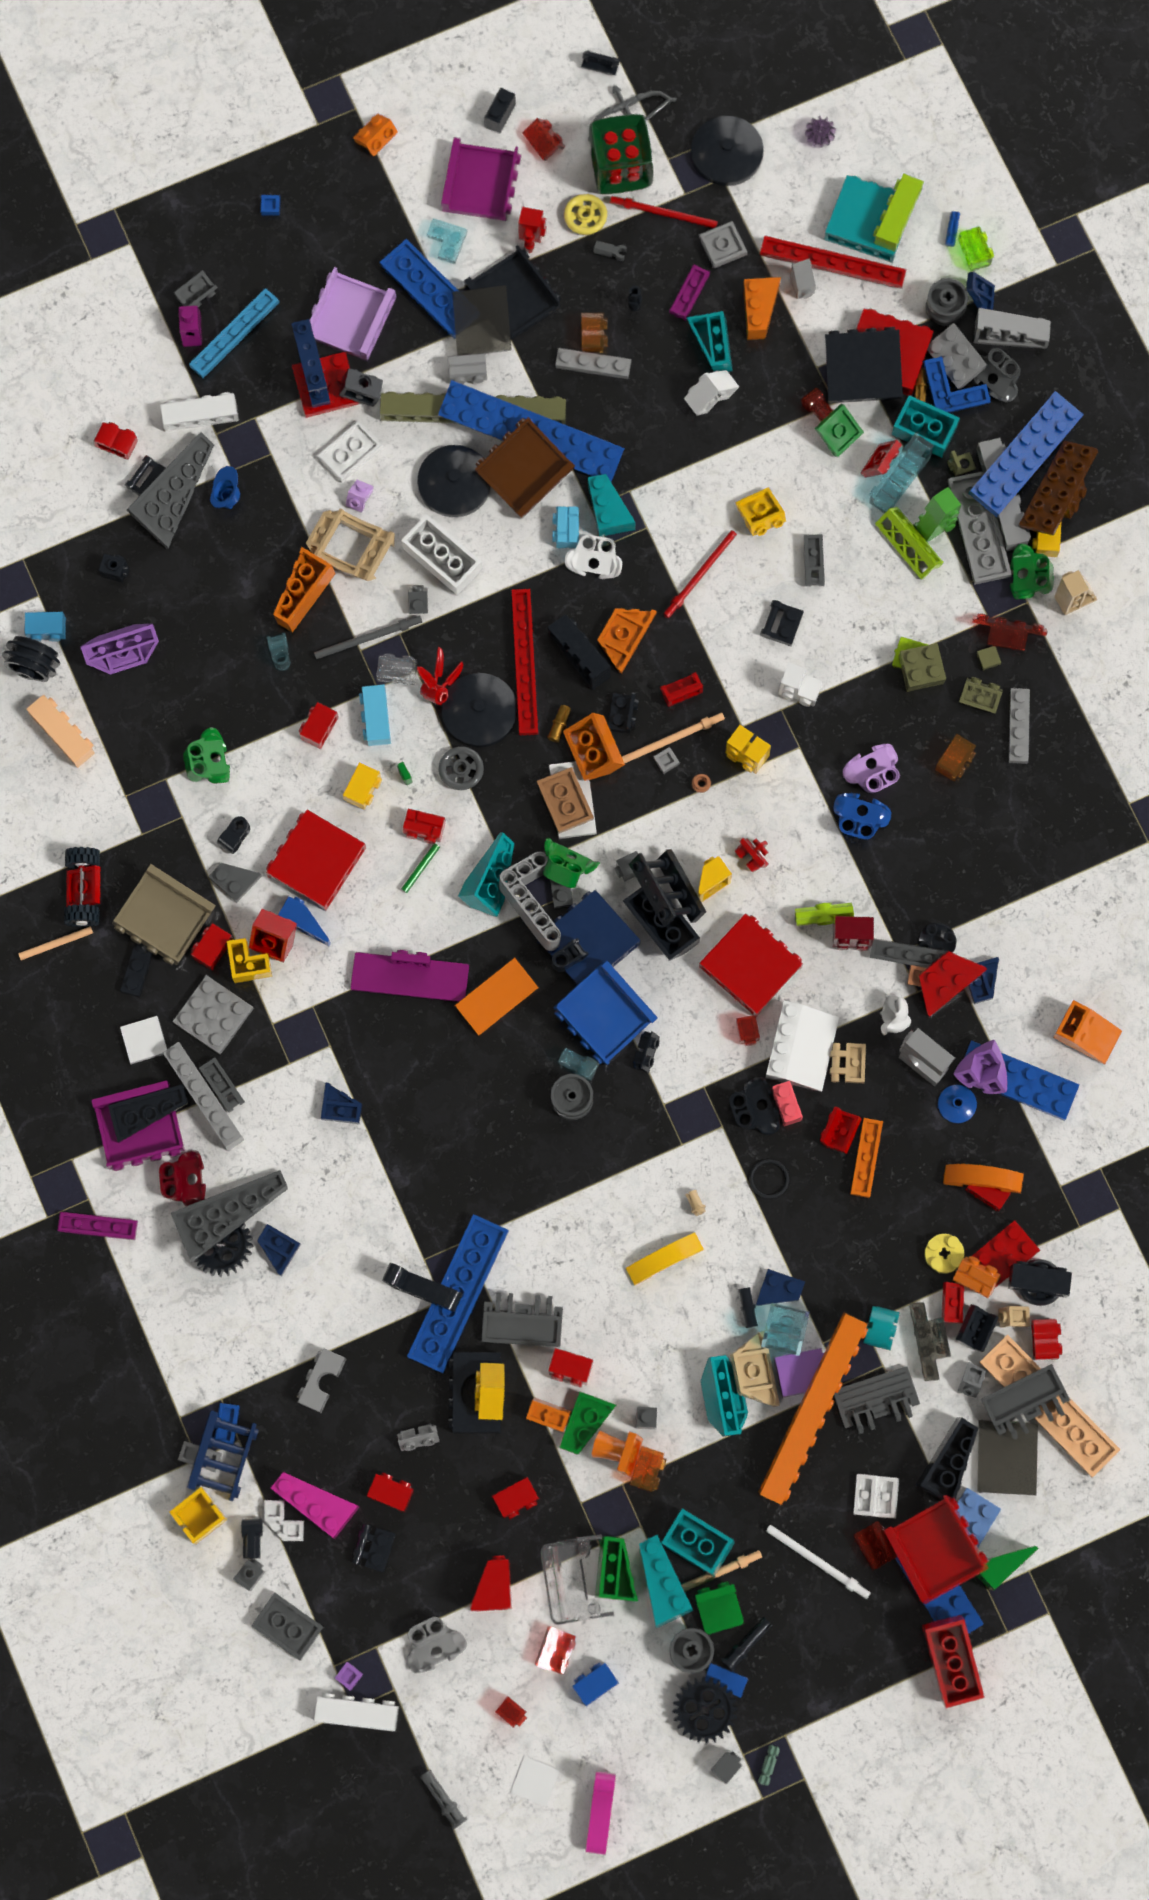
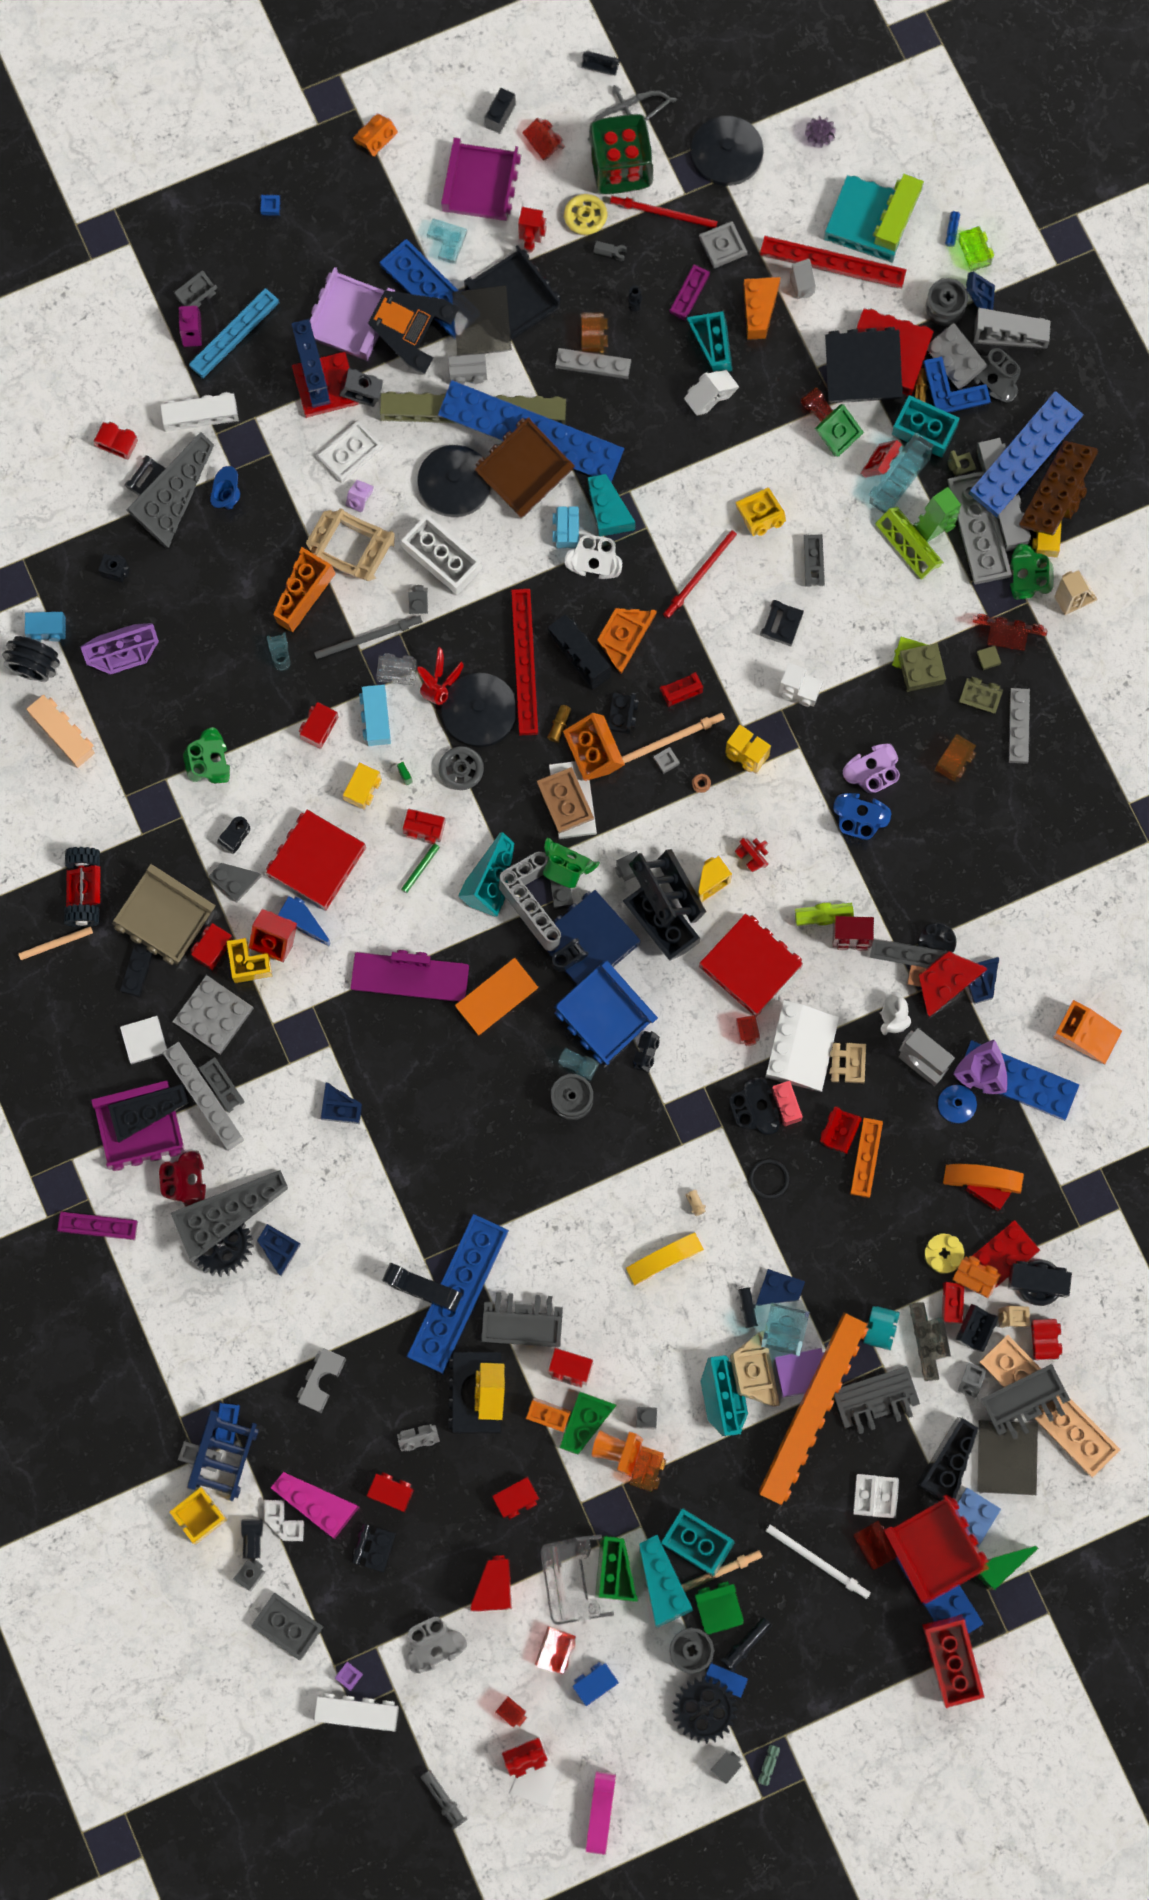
none -> black wedge [368,290,459,375]
none -> red brick [501,1737,548,1778]

